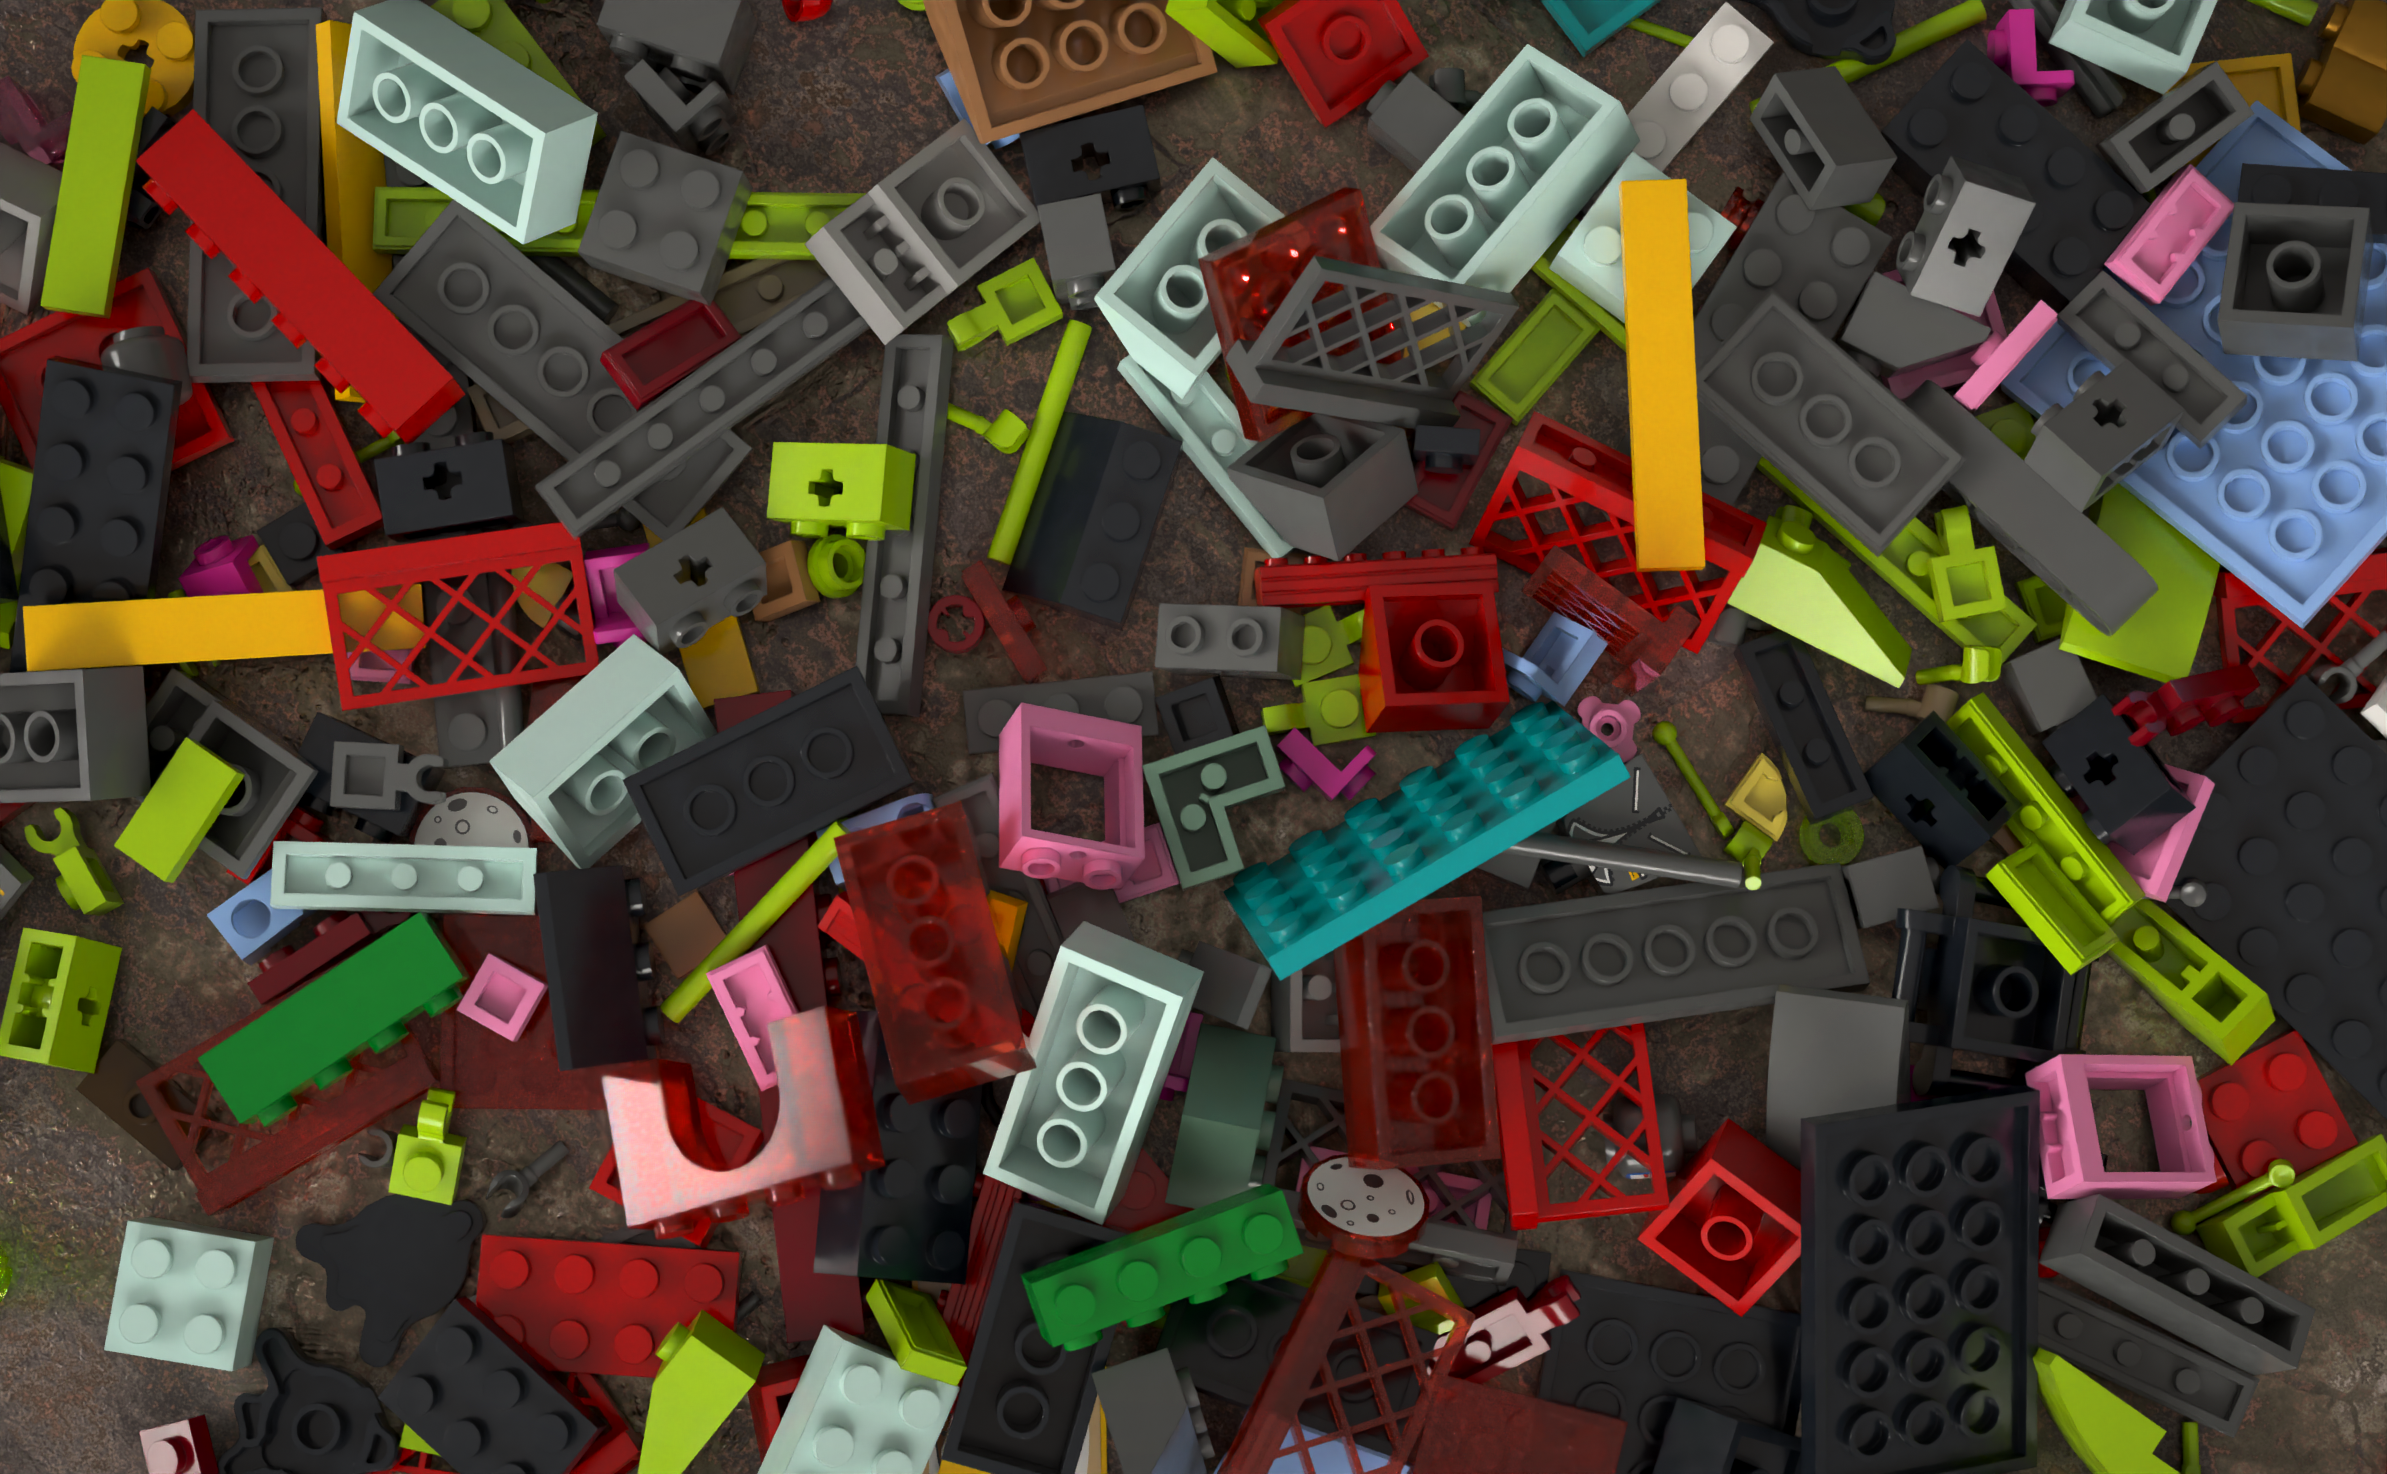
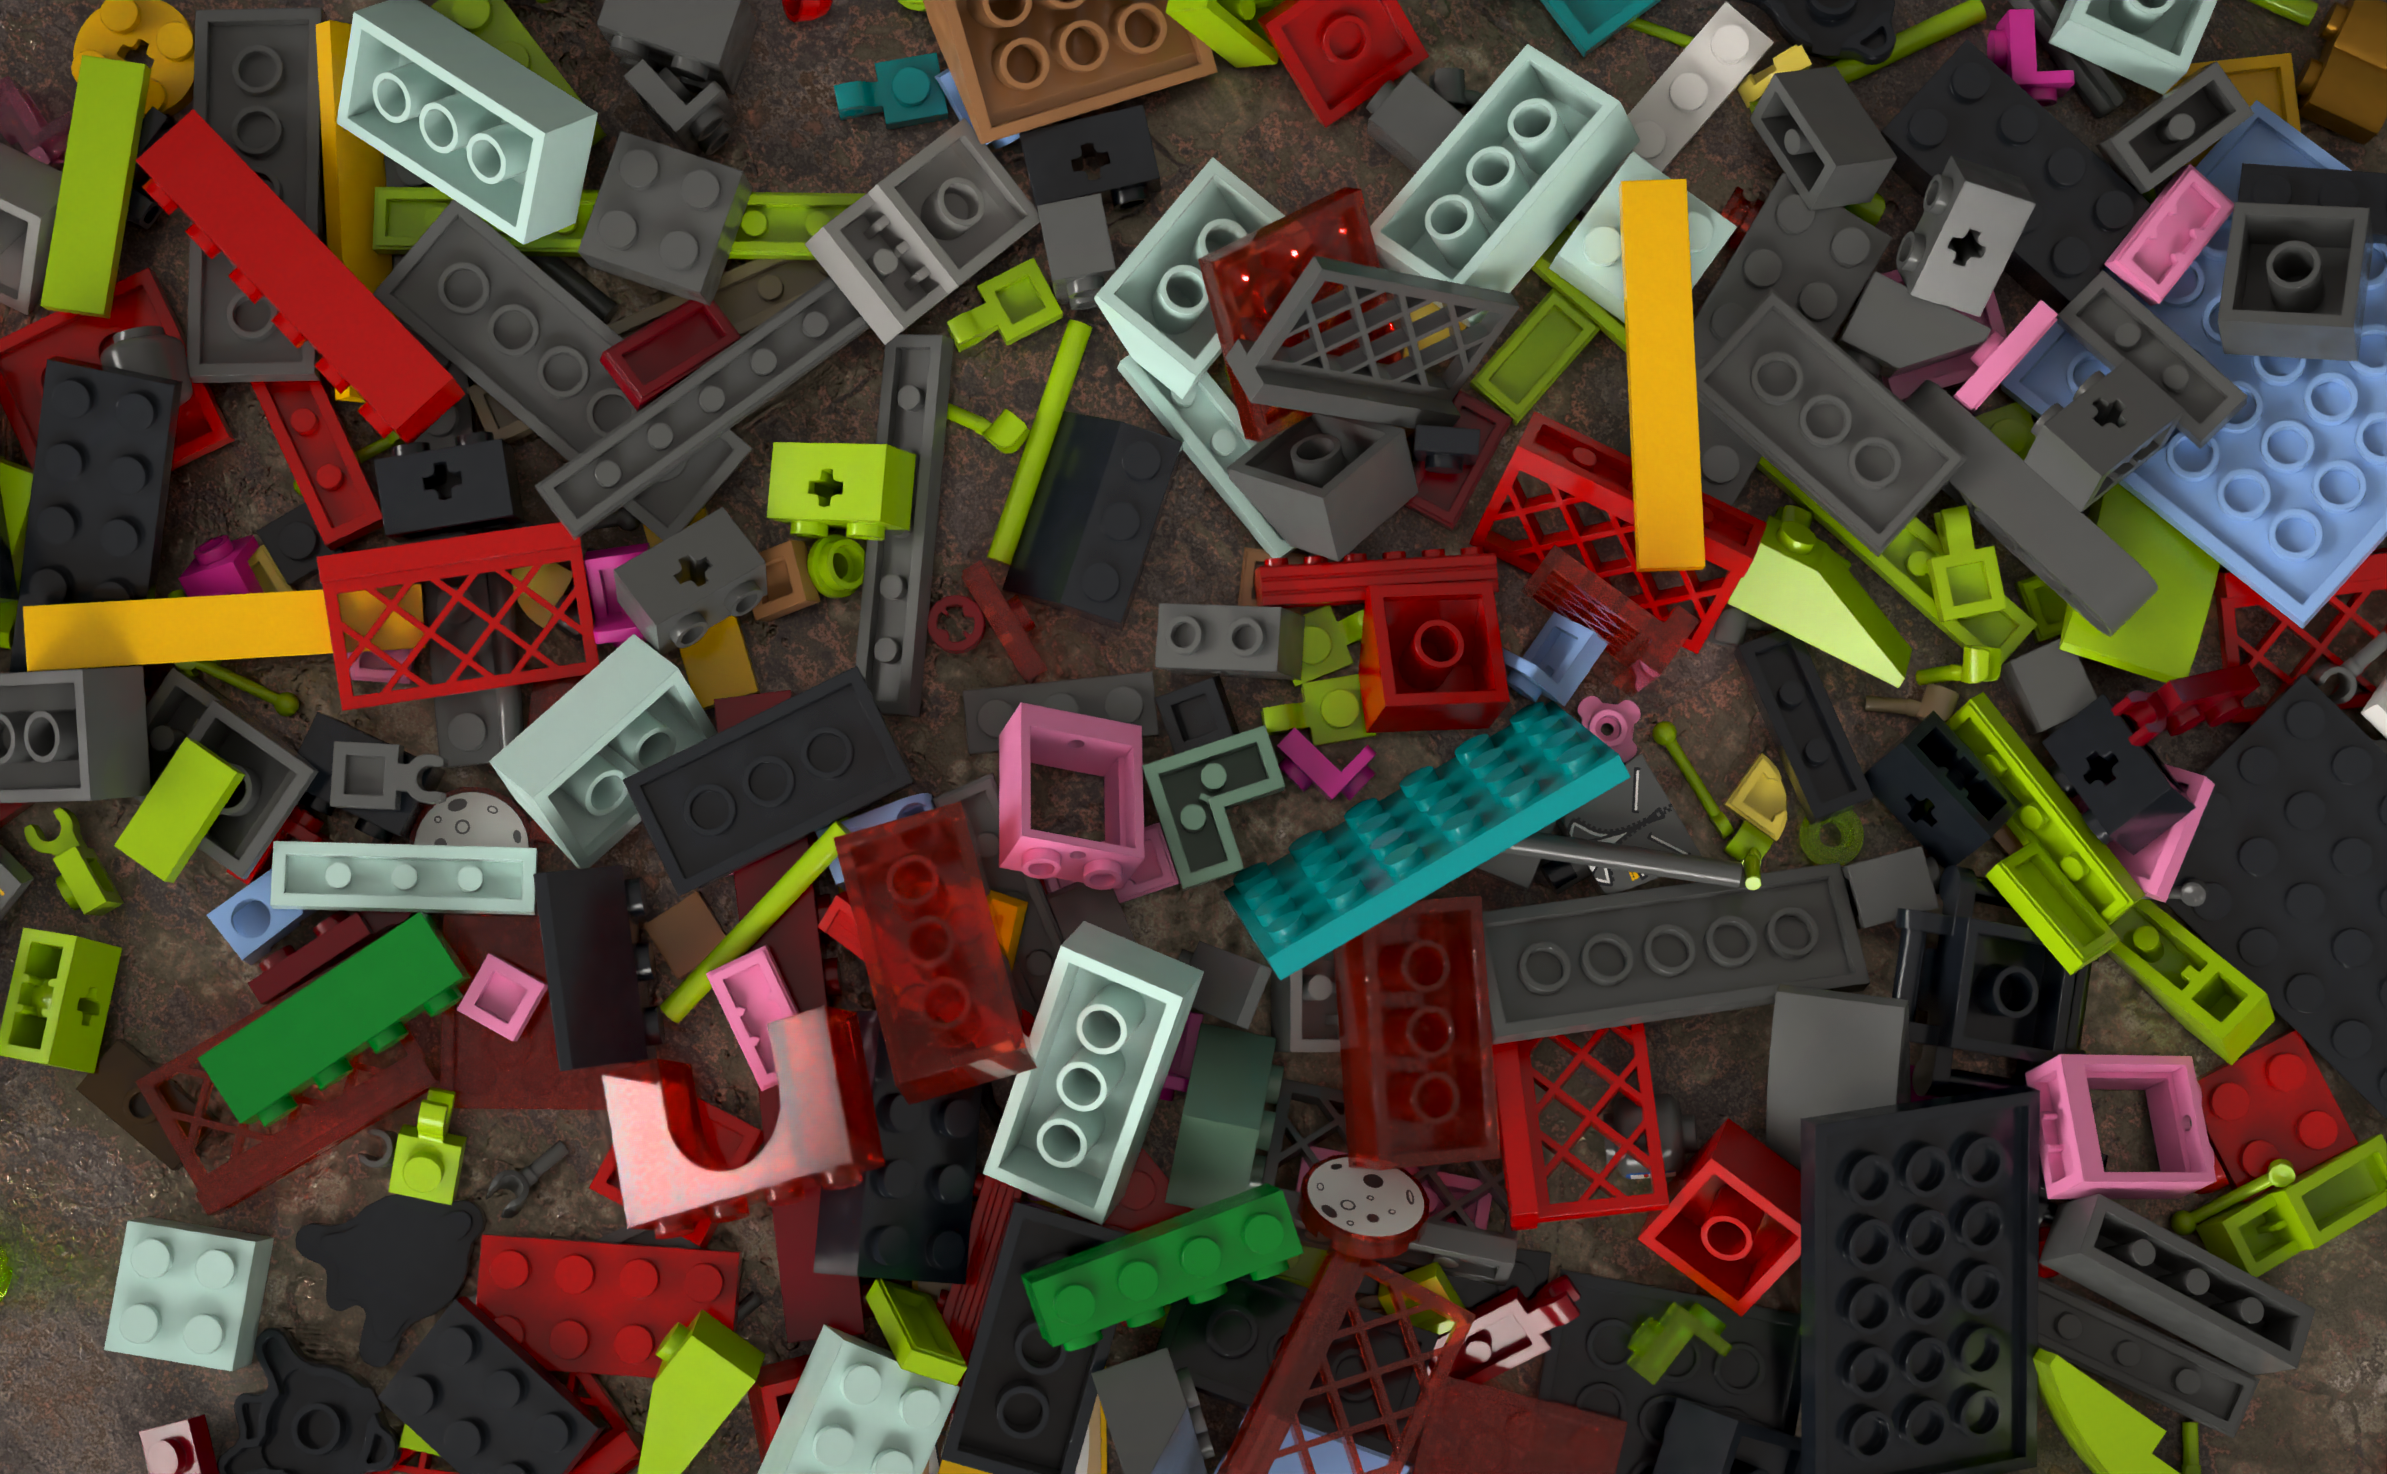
none -> lime hinge [174,661,300,717]
none -> teal plate [834,52,948,130]
none -> clear neon green bracket [1627,1302,1732,1385]
none -> light yellow tile [1737,44,1812,108]

